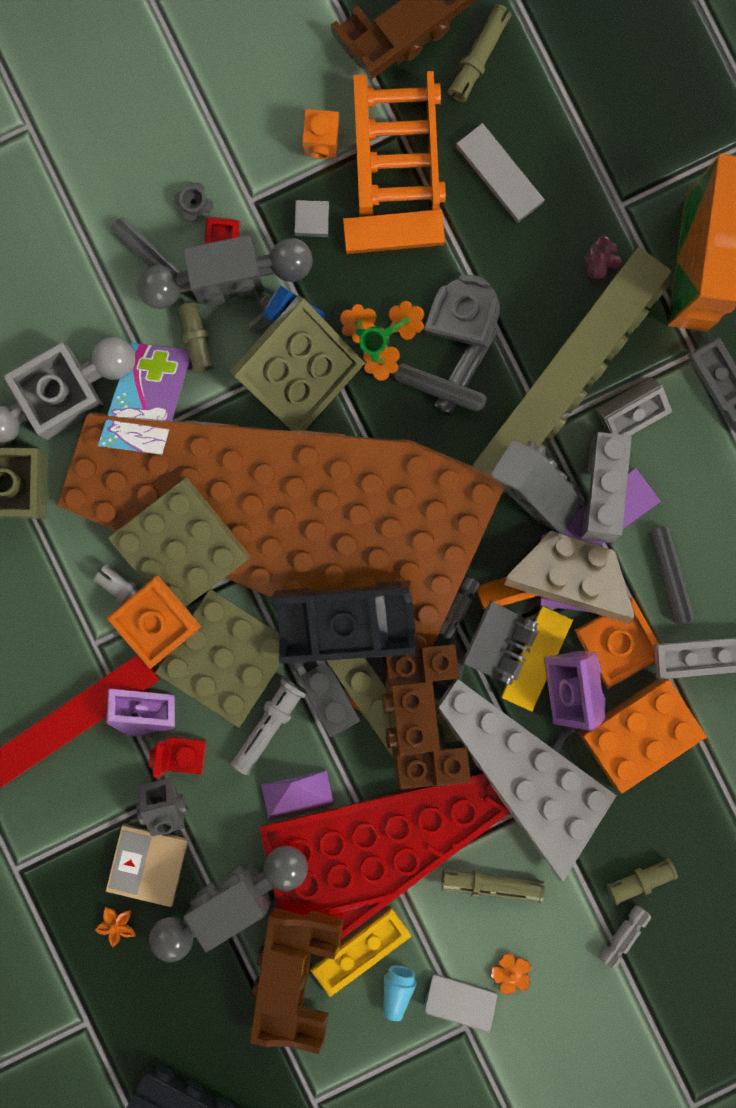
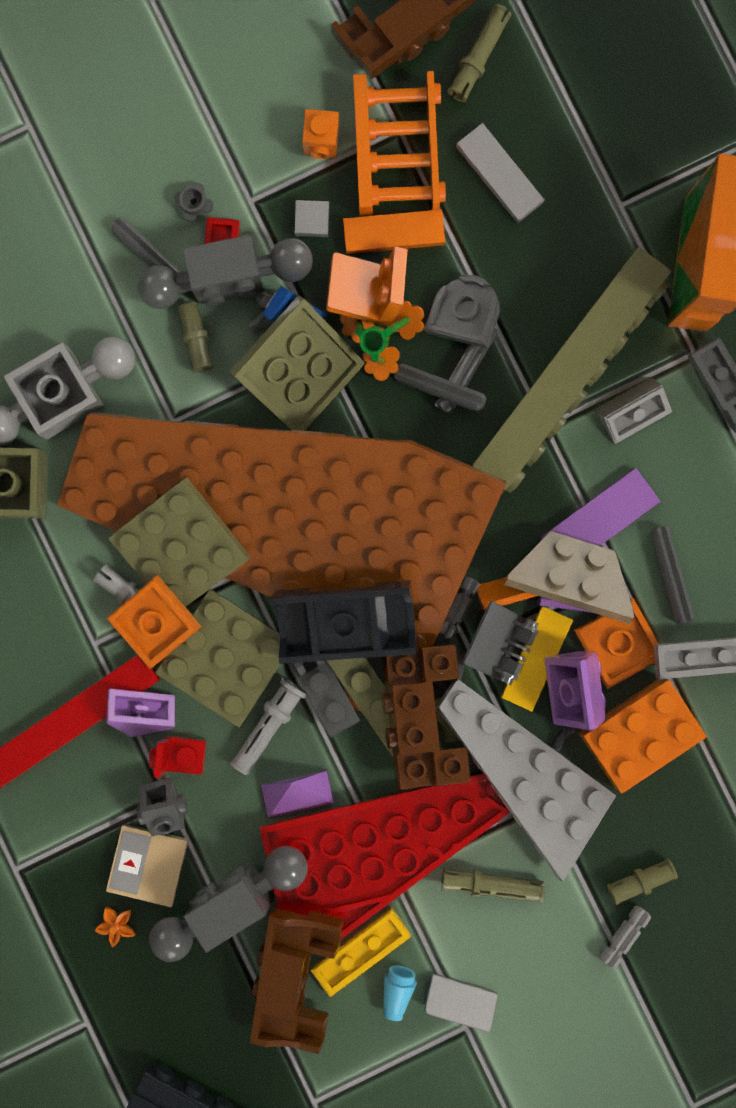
sticker [98,343,190,454] -> none
orange plant [490,953,532,996] -> none
dark grey brick [491,439,583,534] -> none
light grey arch [581,432,632,543] -> none
clear pink plant [584,235,621,279] -> none
none -> orange bracket [326,246,408,327]

